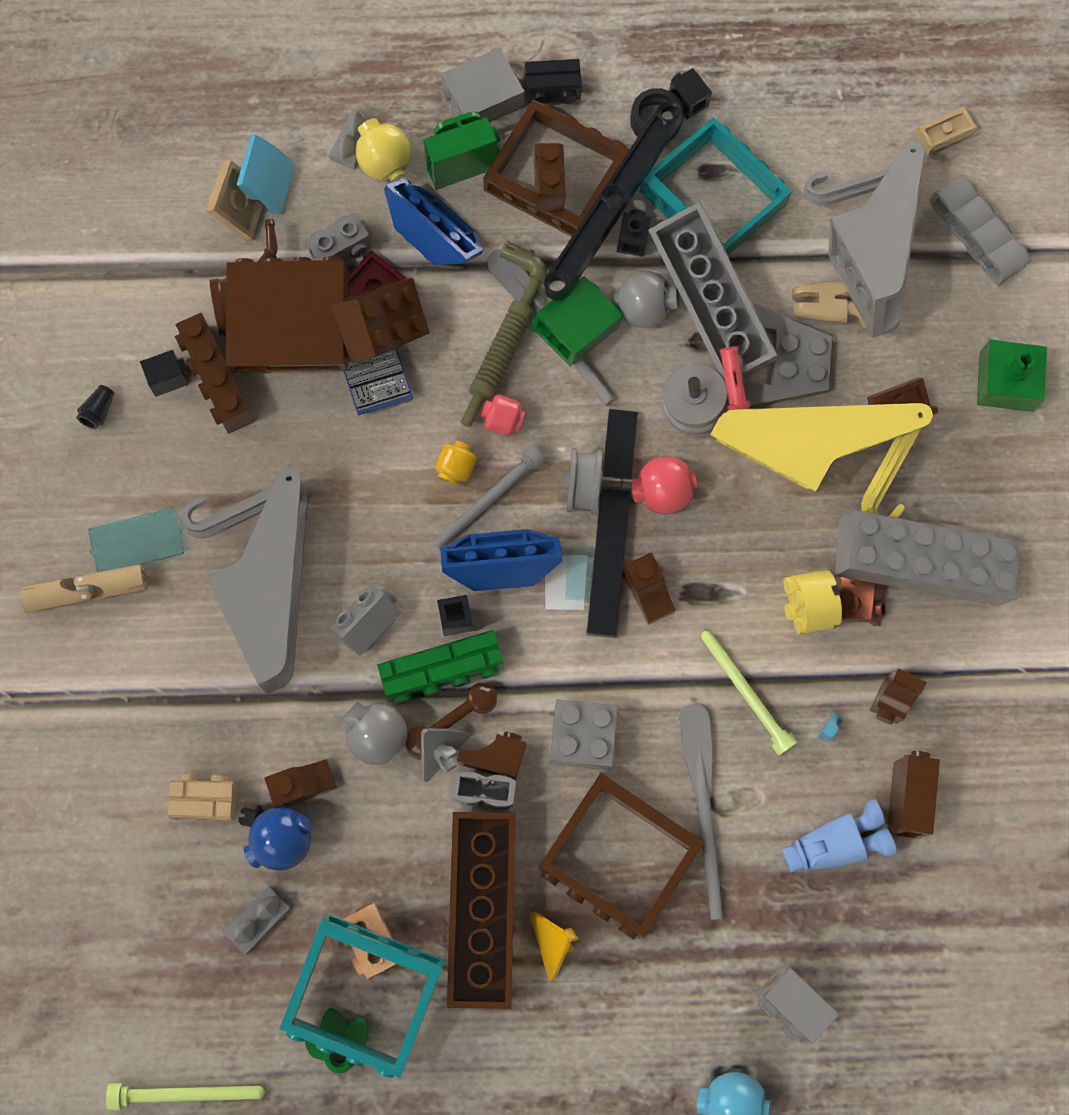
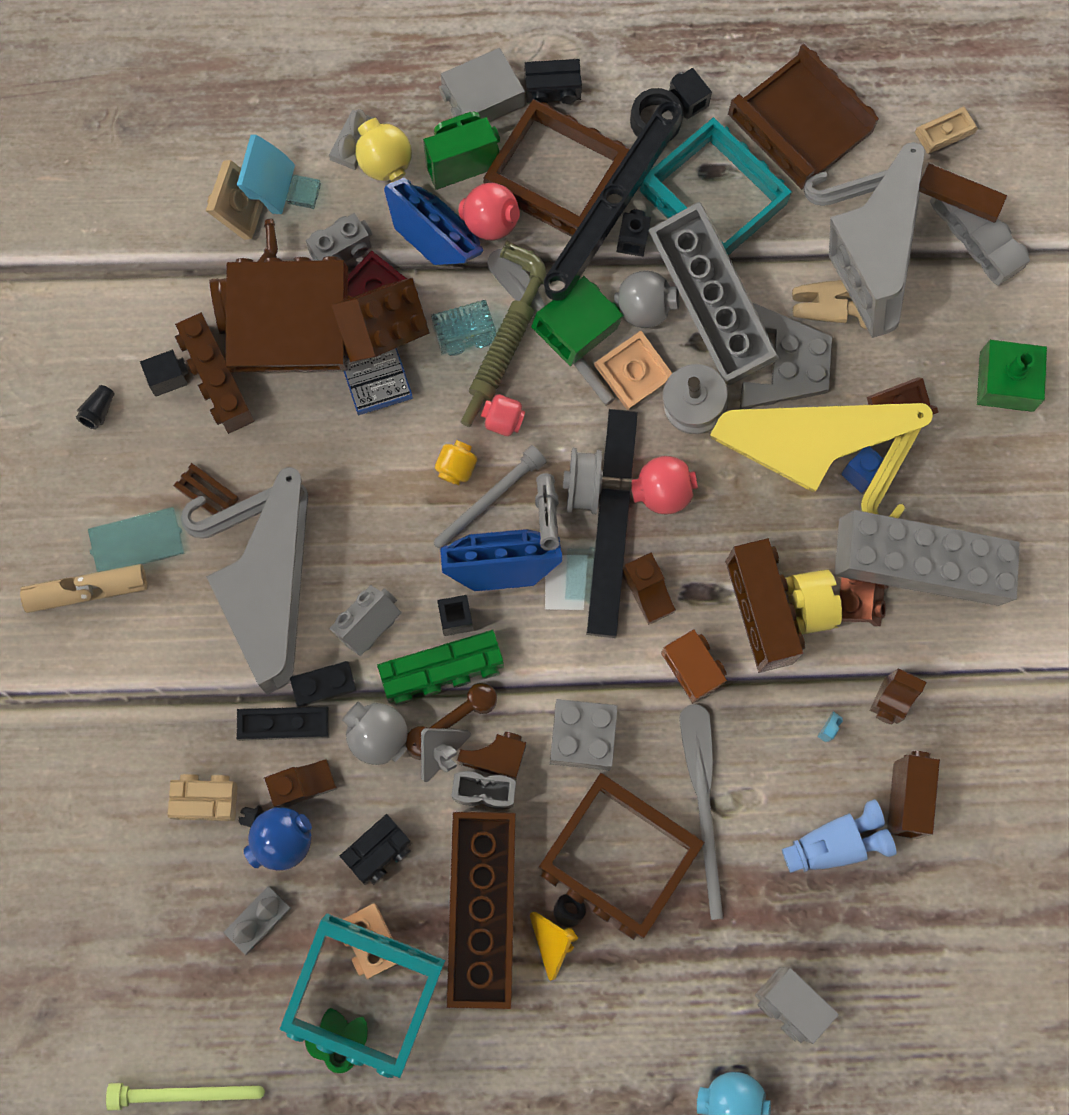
reddish brown brick [534,143,566,211] -> none
yellowish green piece [701,631,798,756] -> none
coral pin [719,346,750,411] -> none
none -> reddish brown tile [173,463,239,515]
none -> black tile [236,706,329,741]
none -> clear light blue tile [286,175,321,209]
none -> black plate [290,661,357,707]
none -> black brick [339,813,412,885]
none -> clear light blue brick [431,300,496,356]
none -> coral brick [458,183,520,241]
none -> light grey pin [535,473,559,550]
none -> black piece [553,894,586,927]
none -> light nougat plate [594,331,672,411]
none -> dark orange brick [661,629,727,704]
none -> reddish brown brick [725,538,805,673]
none -> reddish brown panel [728,43,879,190]
none -> blue brick [841,446,884,493]
none -> reddish brown tile [919,163,1007,223]

